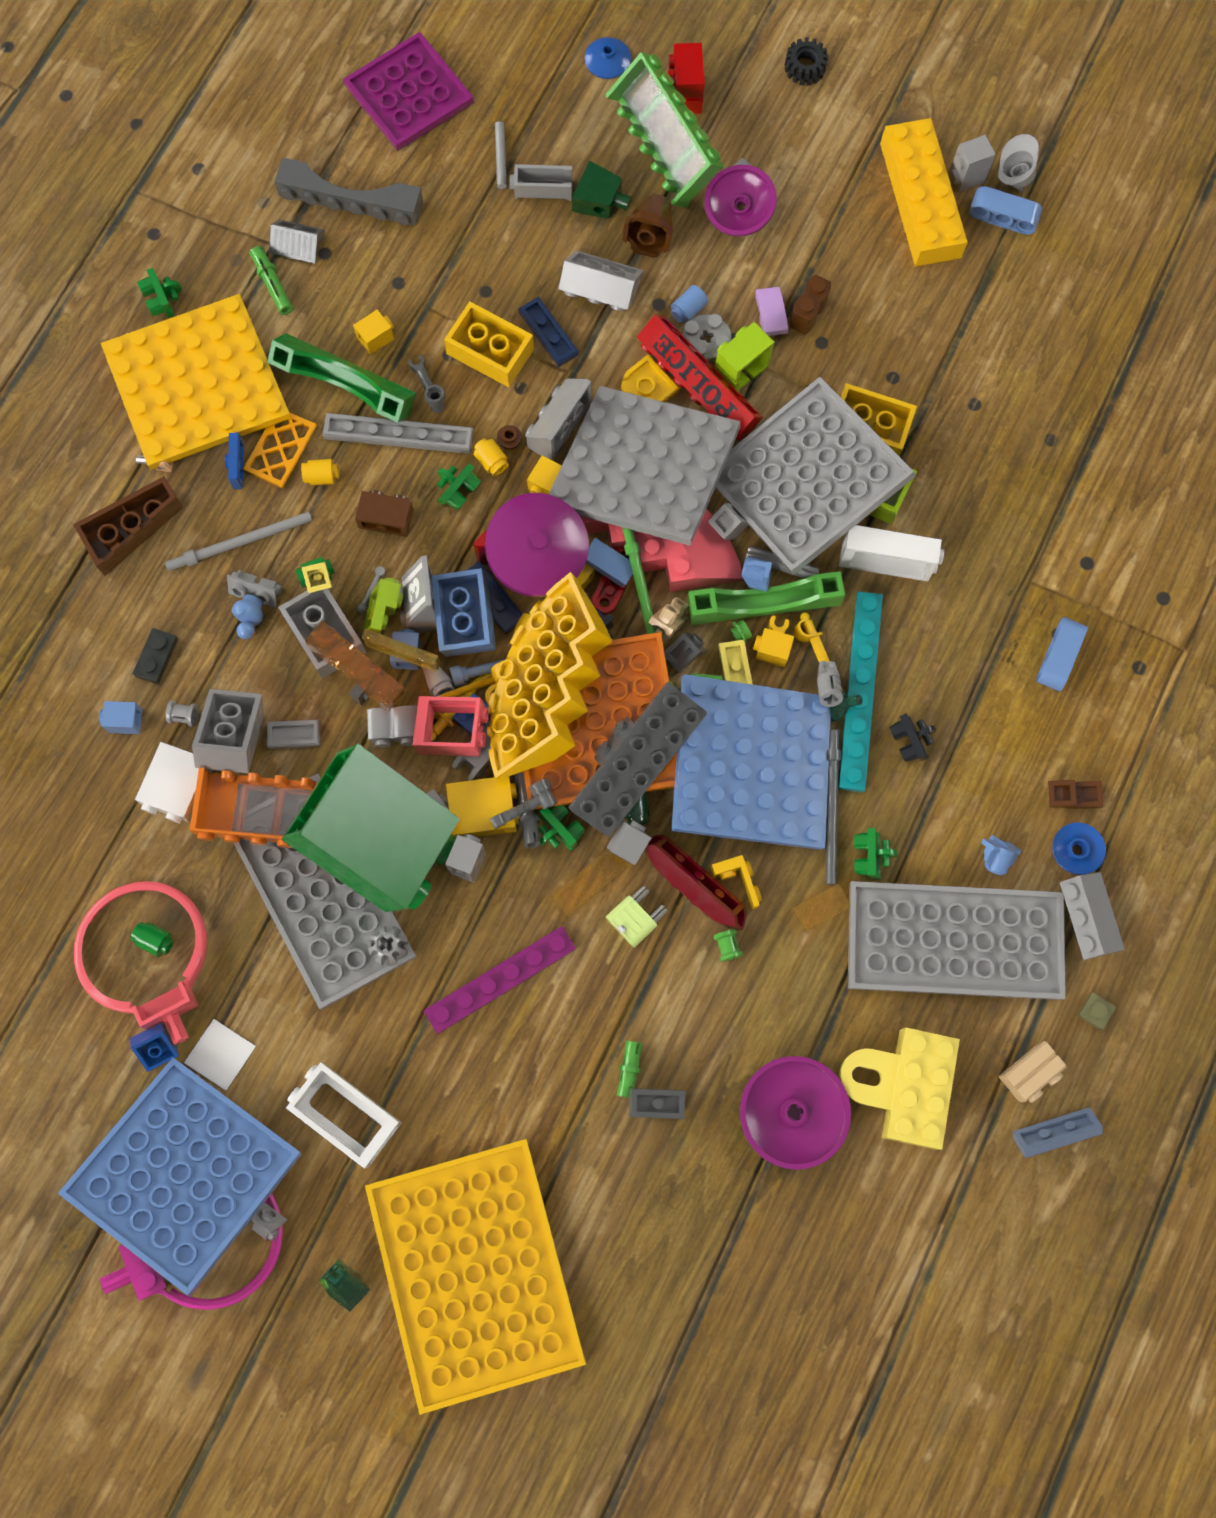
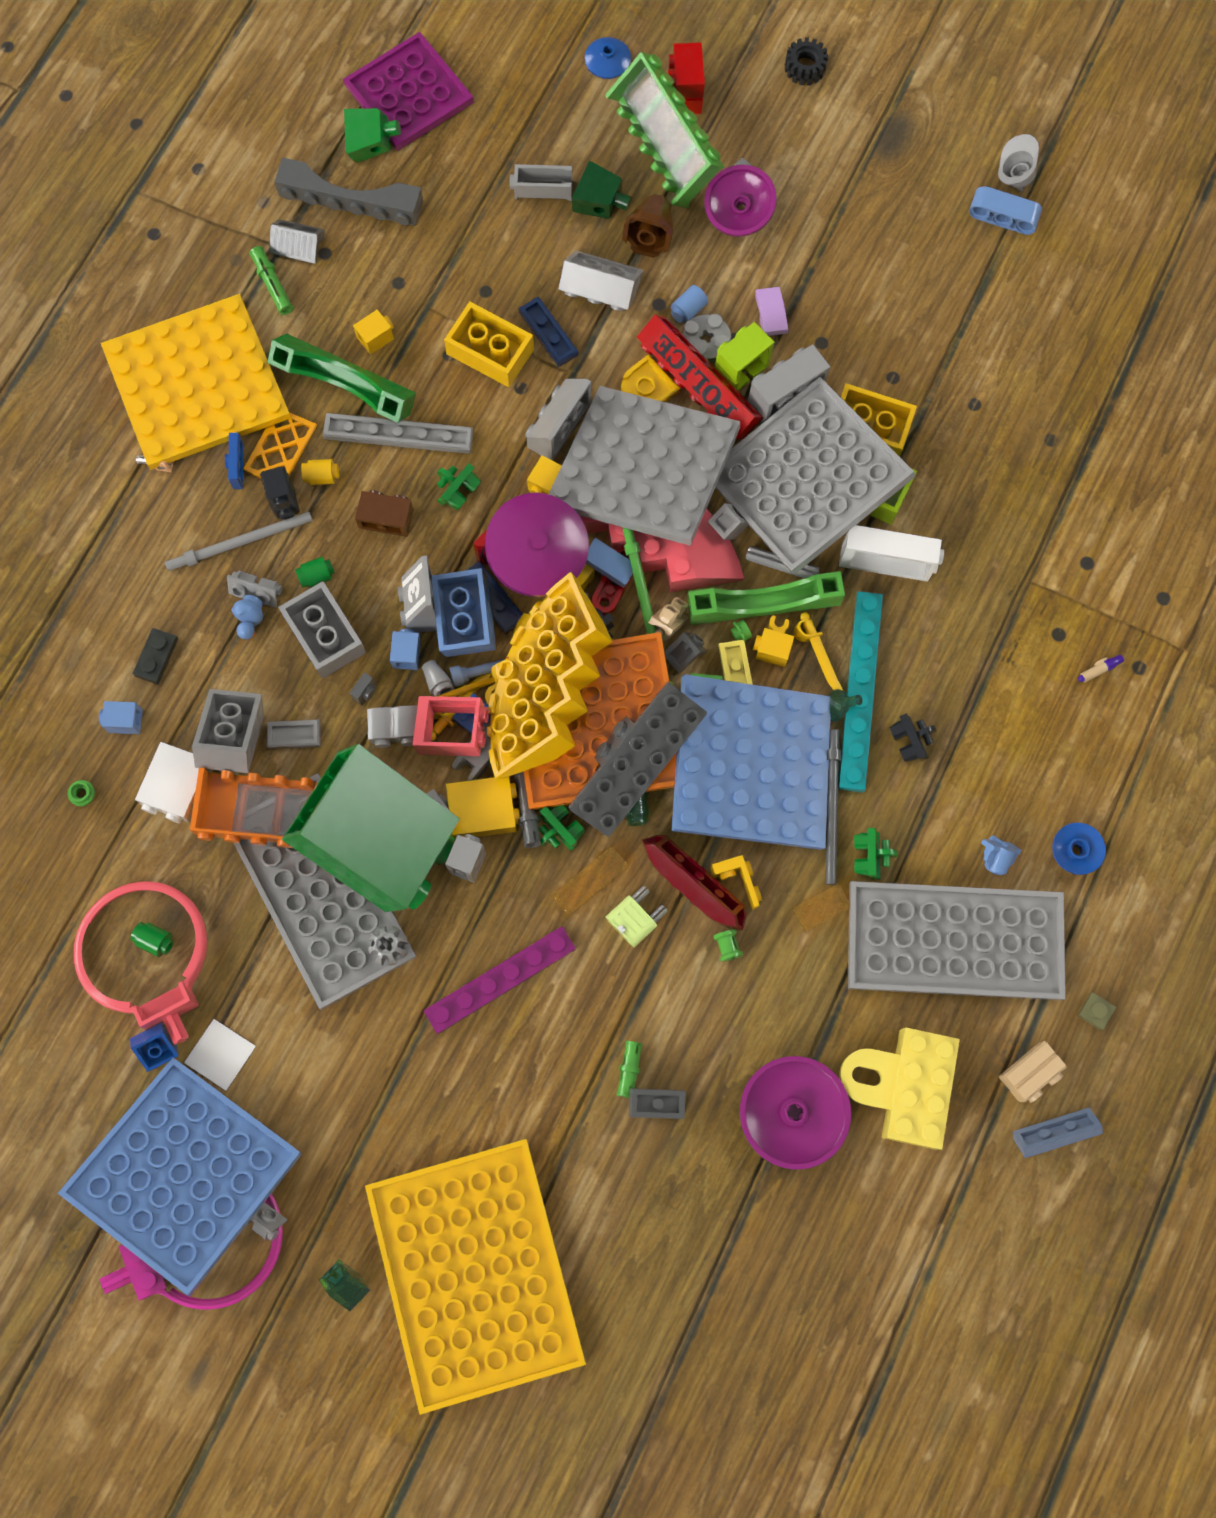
reddish brown wedge [73,476,183,576] -> none
green hips [137,267,182,318] -> none
light grey bush [166,700,199,727] -> none
white piece [286,1062,402,1169] -> none
light yellow piece [302,562,332,593] -> none
clear orange arch [305,620,405,713] -> none
light grey hinge [357,566,386,613] -> none
lime plate [361,578,403,643] -> none
clear yellow tile [362,629,441,672] -> none
dark grey brick [408,354,445,413] -> none
yellow brick [473,438,509,477] -> none
dark grey brick [490,778,558,829] -> none
light grey bar [495,121,507,189] -> none
reddish brown plate [497,425,522,450] -> none
light grey brick [607,820,651,865] -> none
medium blue piece [741,556,772,592] -> none
reddish brown brick [790,275,831,335] -> none
light grey hinge [817,661,843,707] -> none
yellow brick [880,118,968,267] -> none
light grey brick [949,135,996,192] -> none
medium blue beam [1036,617,1088,692] -> none
reddish brown slope [1048,780,1104,809] -> none
light grey brick [1060,872,1125,960] -> none
none -> bright green plate [68,780,95,806]
none -> black brick [260,466,300,519]
none -> green torso [344,109,401,163]
none -> light grey brick [748,344,830,424]
none -> piece [1078,655,1124,683]

